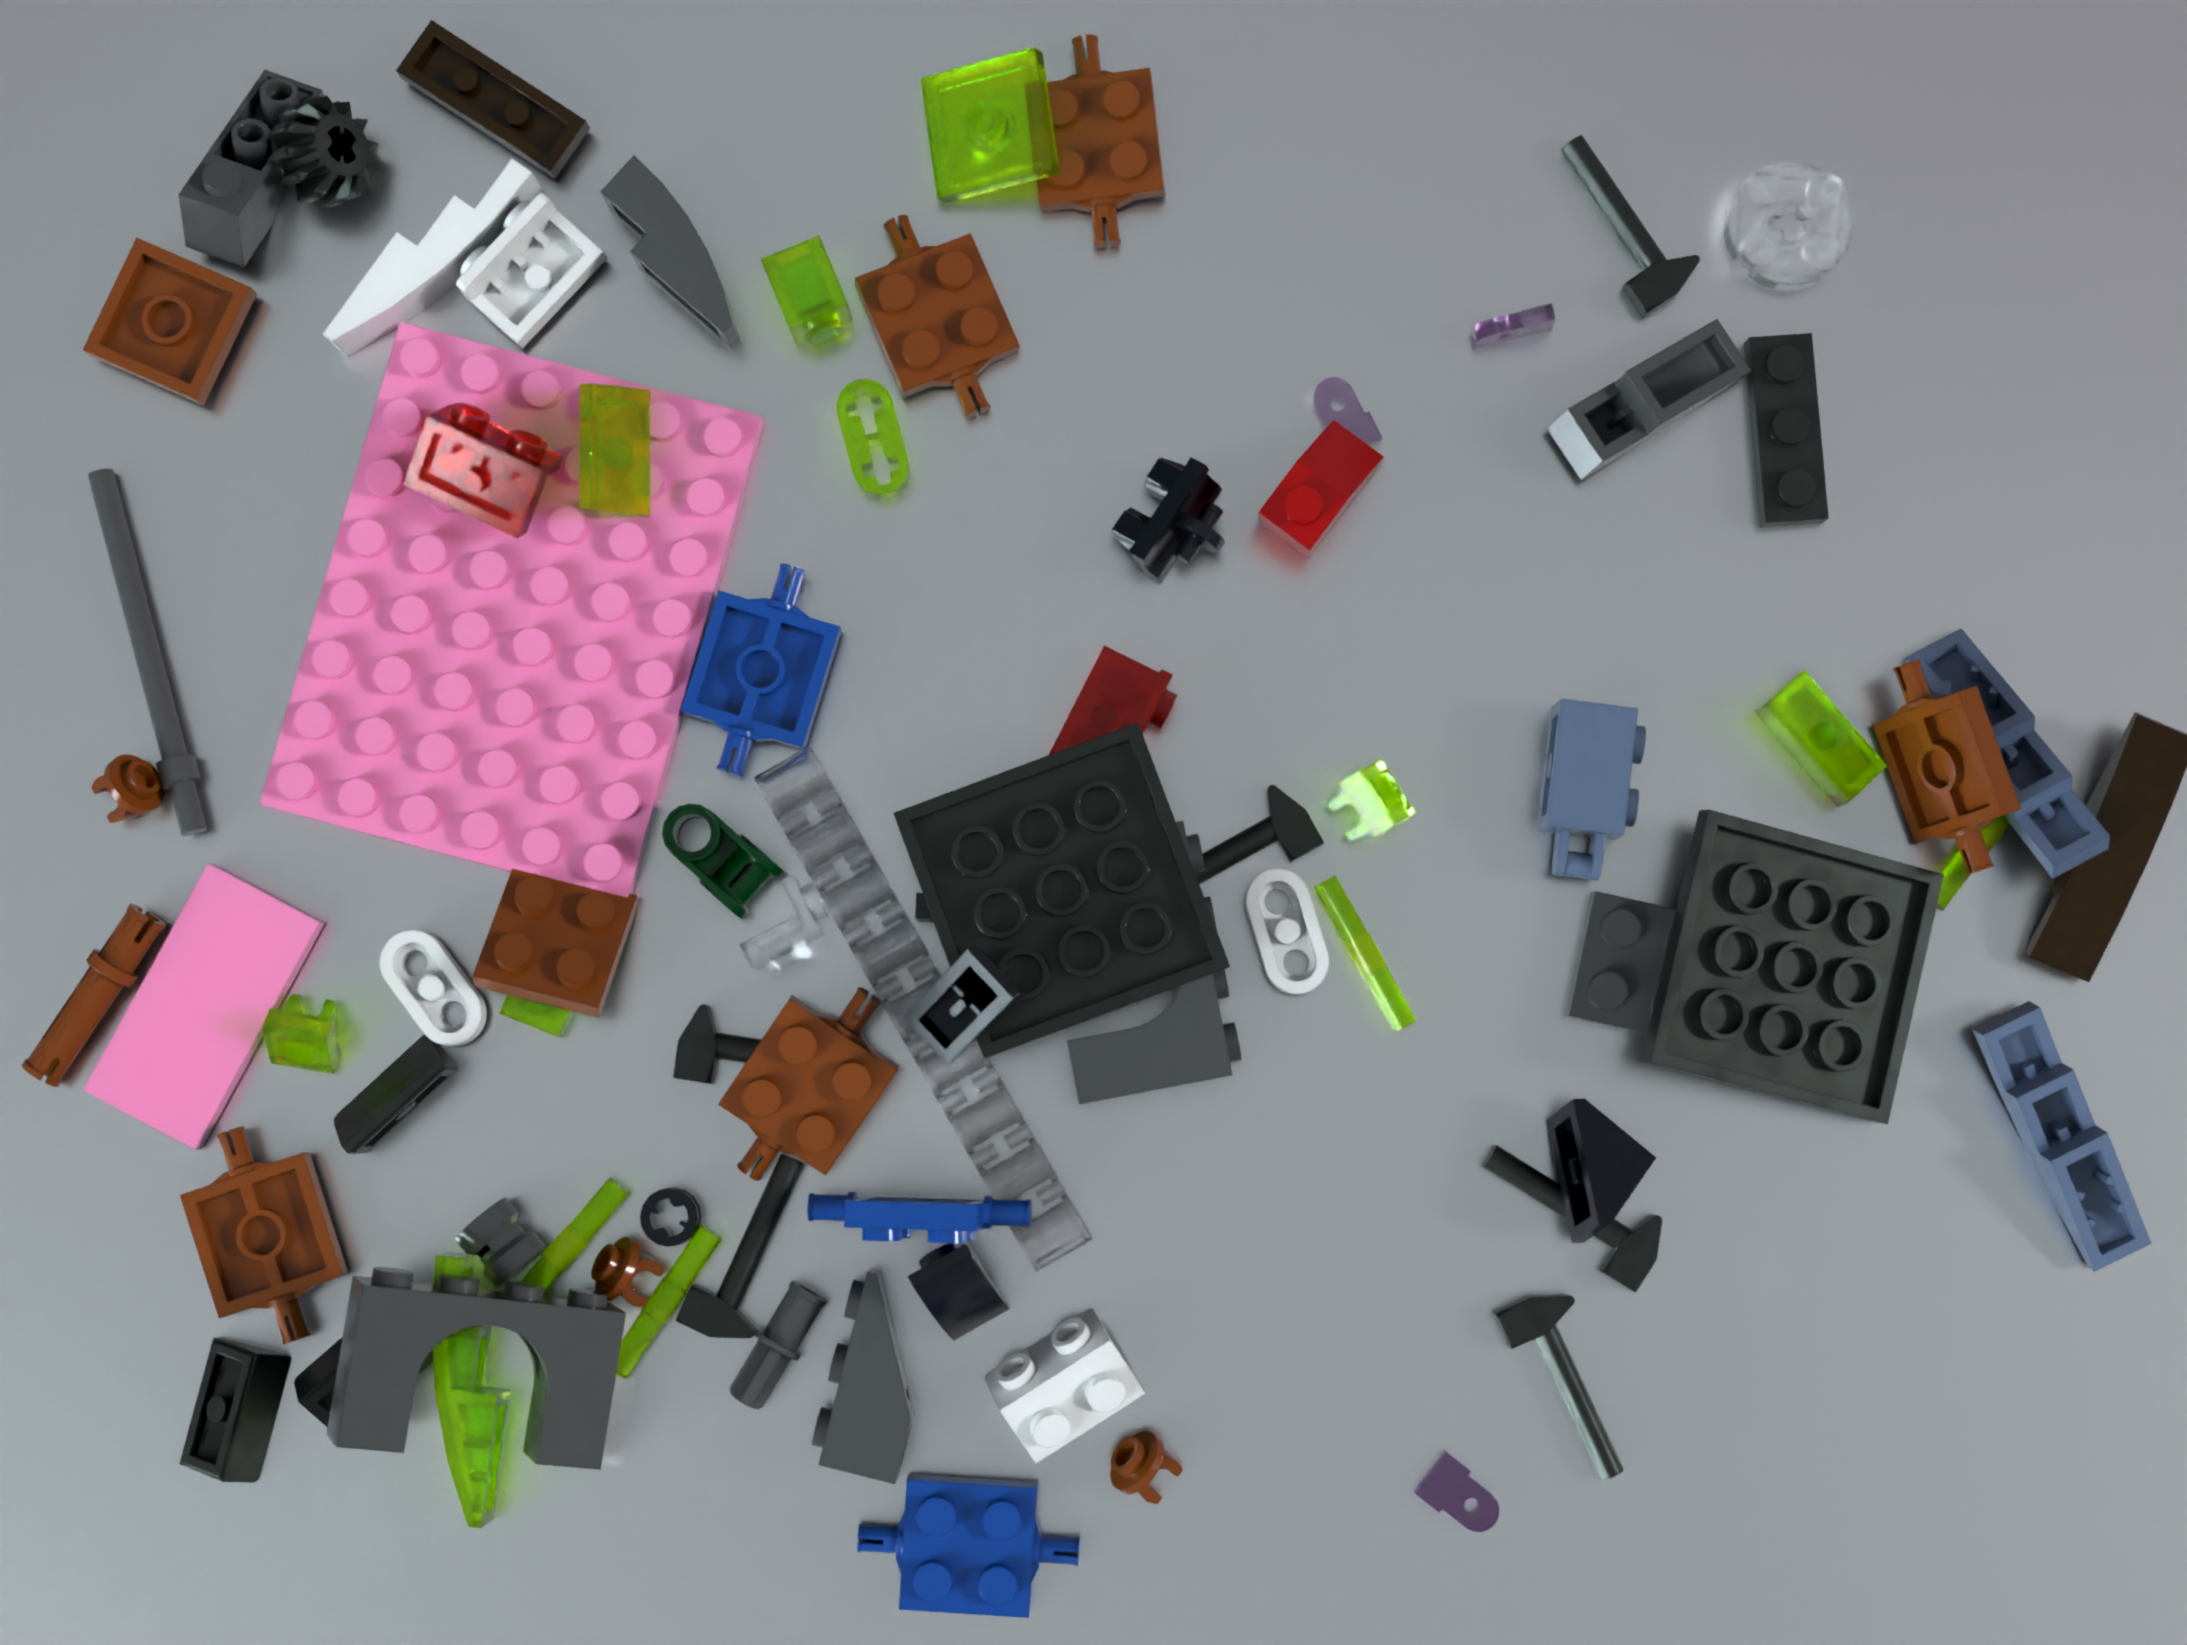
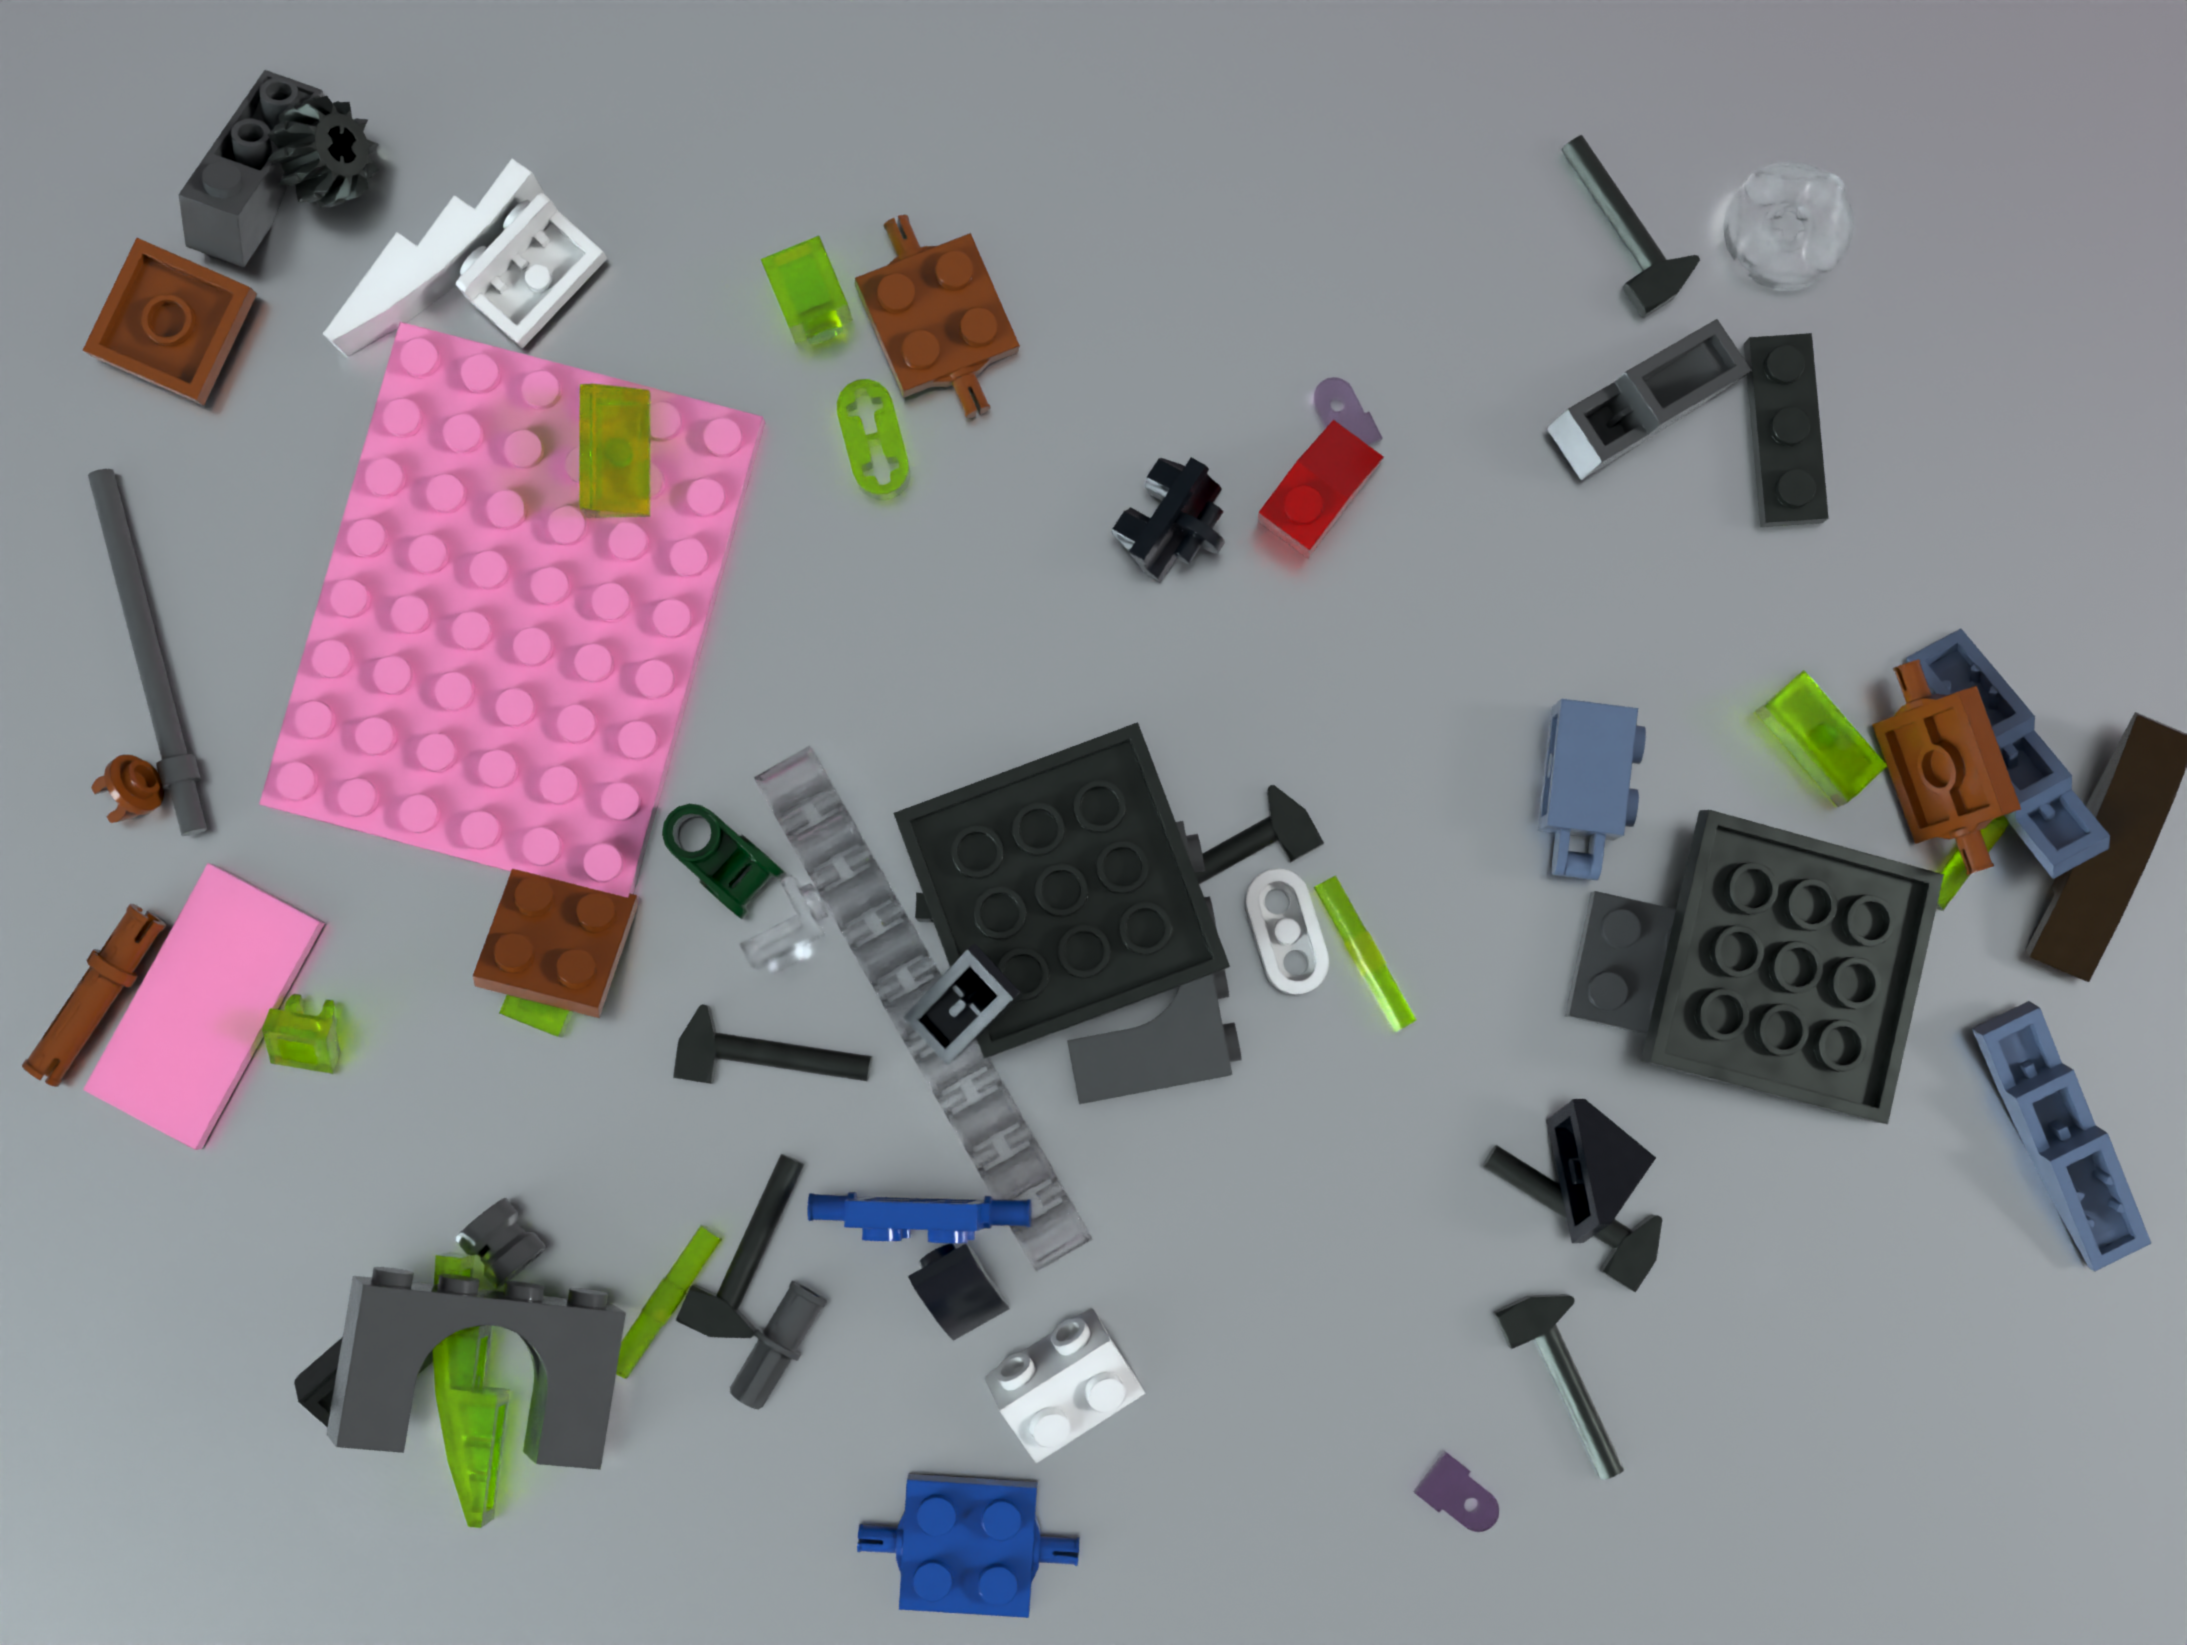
pearl dark grey slope [179,1338,290,1483] -> none
dark orange plate [180,1126,349,1345] -> none
pearl dark grey slope [334,1035,458,1154] -> none
white plate [379,930,487,1046] -> none
dark brown plate [396,20,590,179] -> none
clear red bracket [403,403,563,539] -> none
clear neon green piece [520,1177,630,1292] -> none
dark orange plate [591,1237,664,1307] -> none
dark grey slope [600,155,740,349] -> none
black bush [640,1187,702,1247] -> none
blue plate [681,563,842,777] -> none
dark orange plate [718,987,899,1181] -> none
dark grey slope [812,1268,915,1484] -> none
clear neon green plate [920,47,1060,203] -> none
dark orange plate [1026,34,1165,248] -> none
clear red bracket [1049,645,1178,755] -> none
dark orange plate [1110,1431,1183,1504] -> none
clear neon green tile [1328,759,1416,840] -> none
clear purple piece [1473,303,1555,345] -> none

